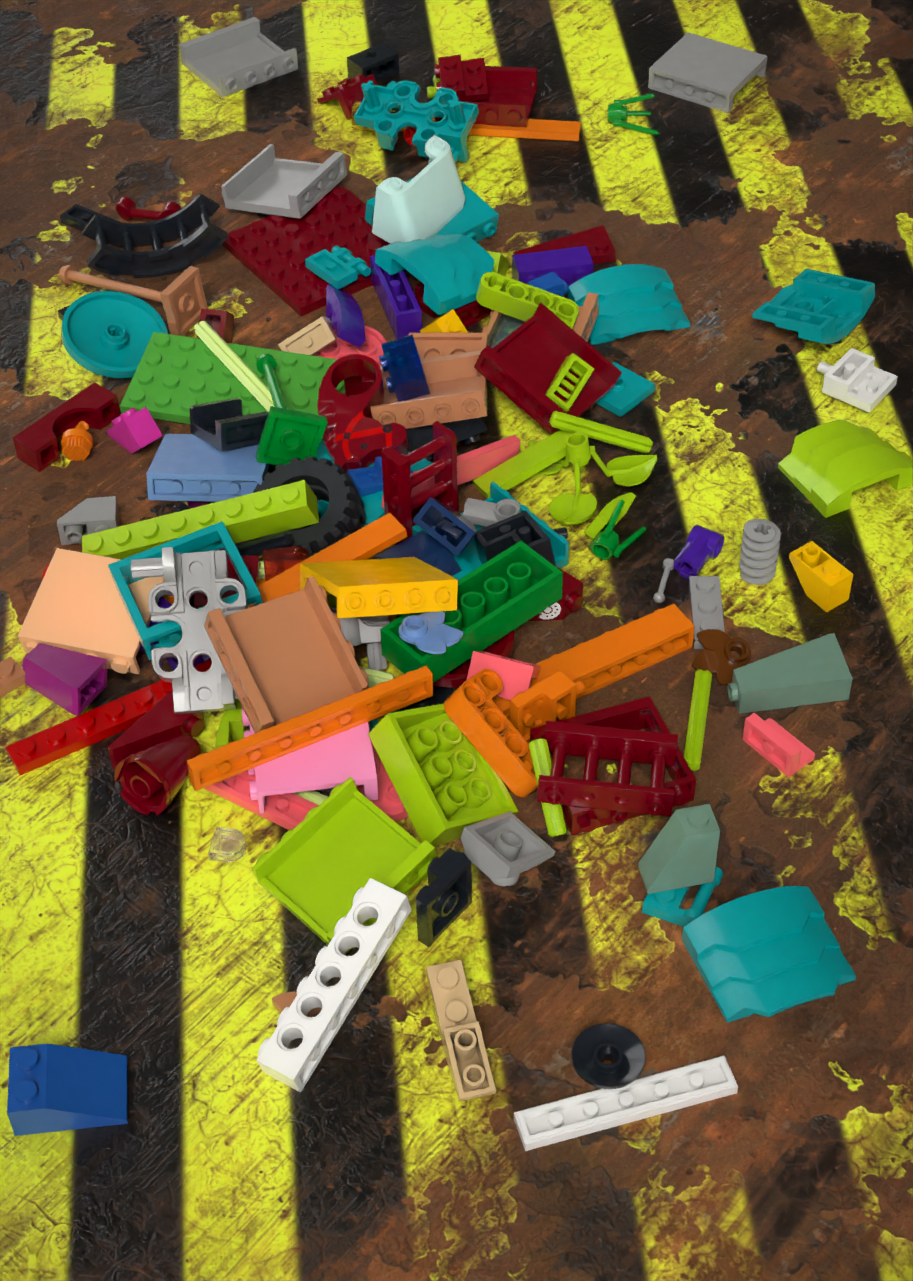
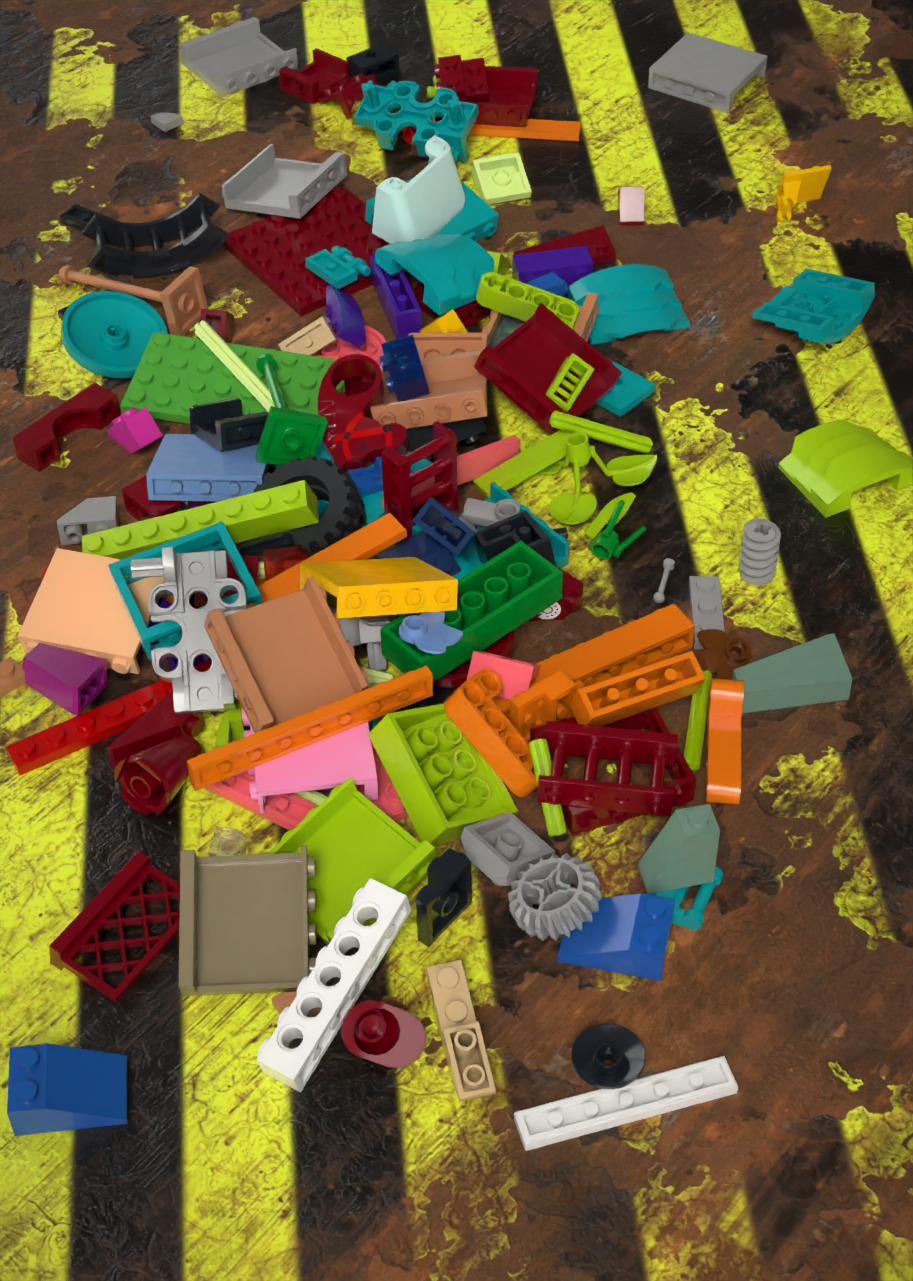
orange piece [61,421,93,461] -> none
dark red bar [115,197,182,221] -> none
green plant [608,93,659,135] -> none
dark purple piece [674,525,724,579] -> none
teal slope [681,886,856,1023] -> none
coral panel [742,713,815,777] -> none
yellow slope [789,541,853,612] -> none
white plate [817,348,898,413] -> none
none -> dark red fence [49,851,180,1003]
none -> dark red panel [122,476,183,521]
none -> light grey tile [151,113,183,132]
none -> dark tan panel [179,845,317,996]
none -> dark red panel [279,48,349,104]
none -> dark red piece [341,1000,426,1068]
none -> yellowish green plate [471,152,532,205]
none -> light grey gear [508,852,602,941]
none -> blue slope [557,893,675,981]
none -> orange brick [569,651,706,726]
none -> slope [618,187,644,226]
none -> orange beam [706,678,744,805]
none -> yellow plate [773,165,831,223]

